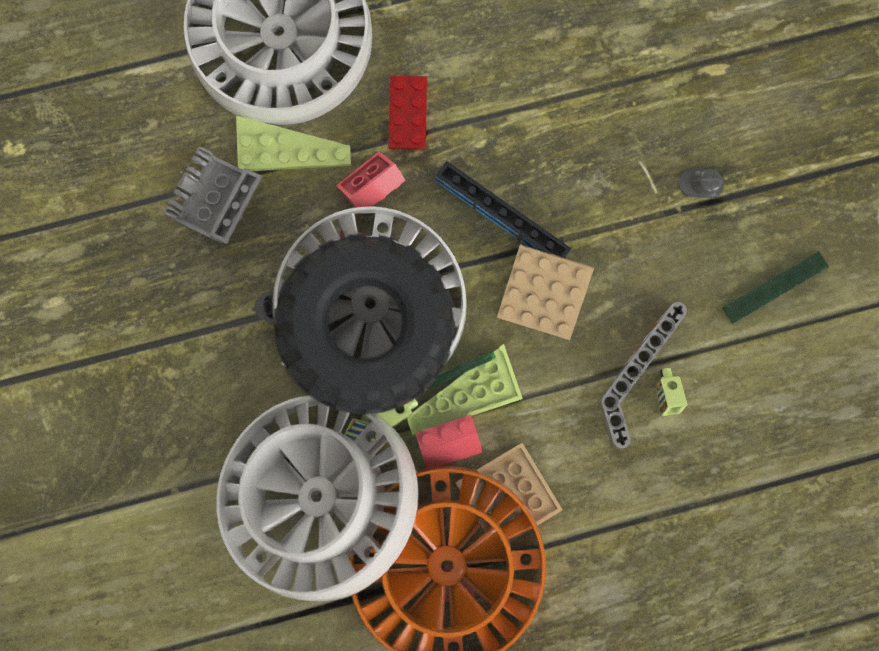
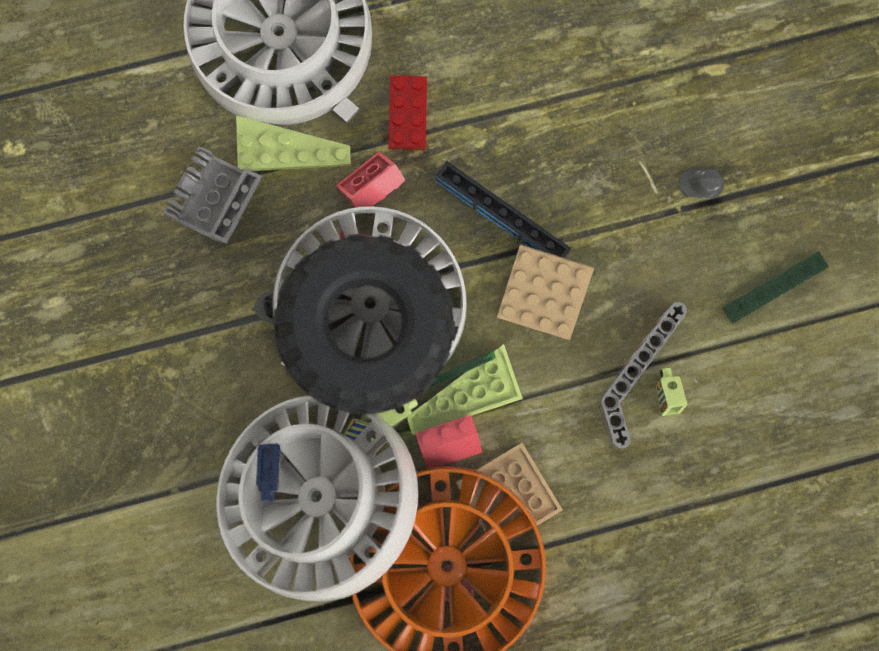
none -> dark blue hinge [256,443,280,503]
none -> white tile [333,97,359,124]

